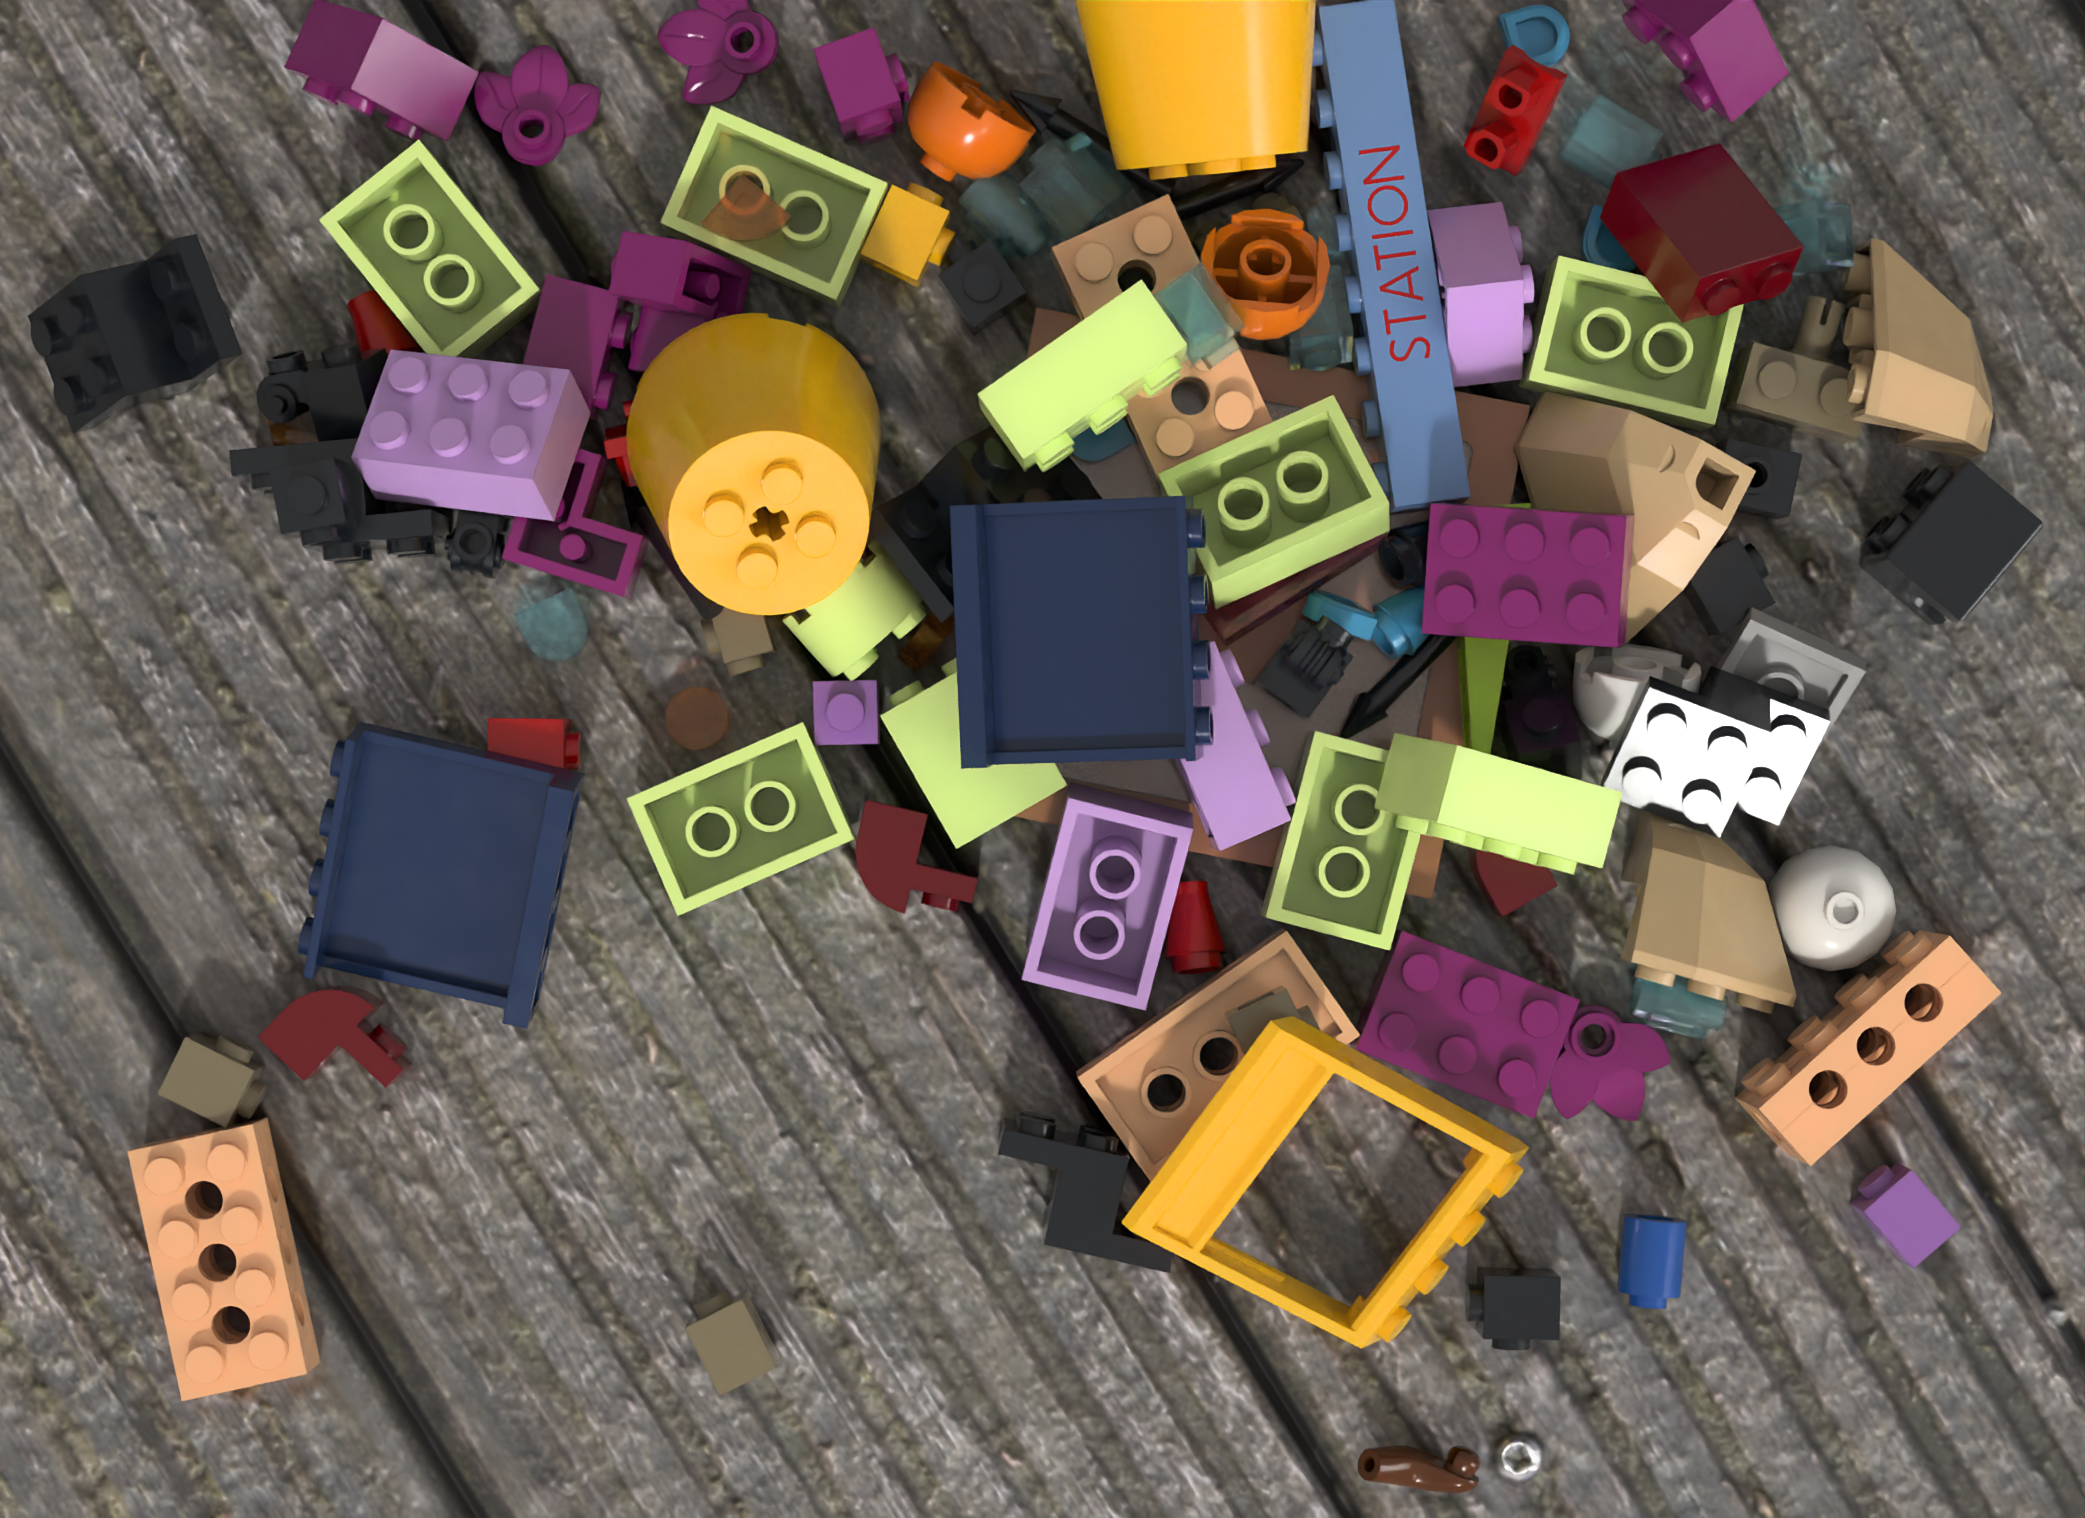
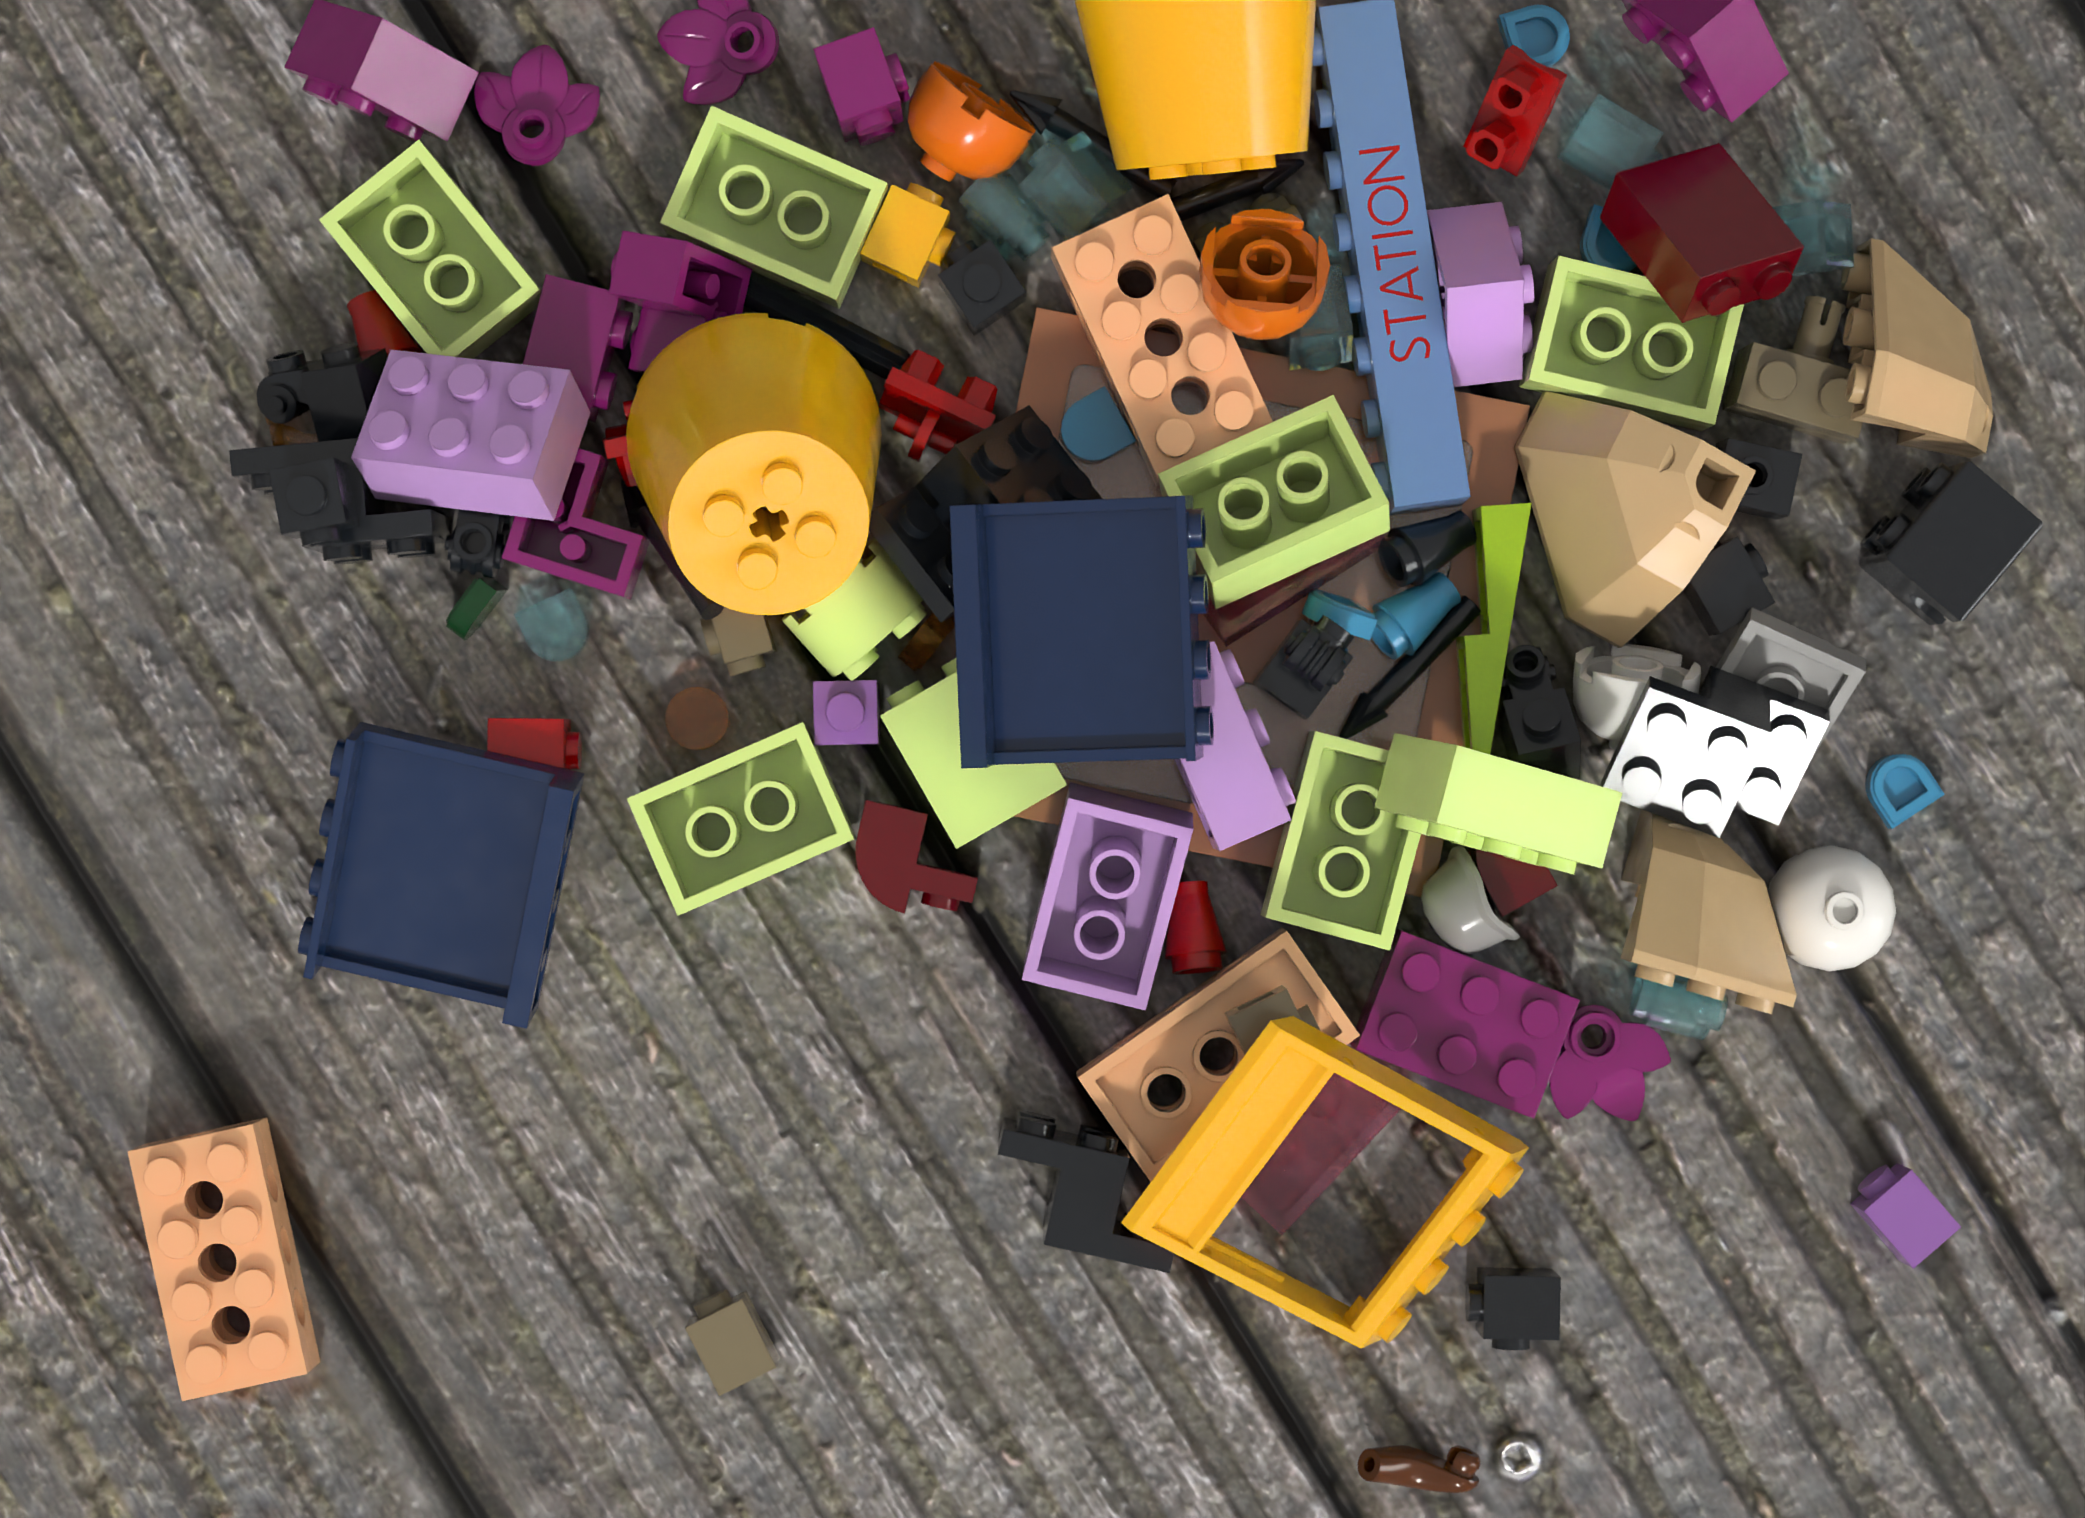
black bracket [28,234,243,433] -> none
dark tan brick [157,1032,267,1128] -> none
dark red brick [258,986,412,1088] -> none
clear orange tile [701,174,793,242] -> none
yellowish green brick [978,279,1187,472] -> none
clear light blue brick [1153,262,1246,370] -> none
magenta brick [1422,502,1635,648] -> none
blue brick [1617,1213,1687,1309] -> none
light nougat brick [1735,930,2001,1166] -> none
none -> dark green tile [446,577,508,641]
none -> black axle [744,271,910,379]
none -> red hips [878,349,998,462]
none -> clear pink wing [1241,1053,1401,1235]
none -> light grey helmet [1421,845,1520,955]
none -> dark azure tile [1865,754,1945,829]

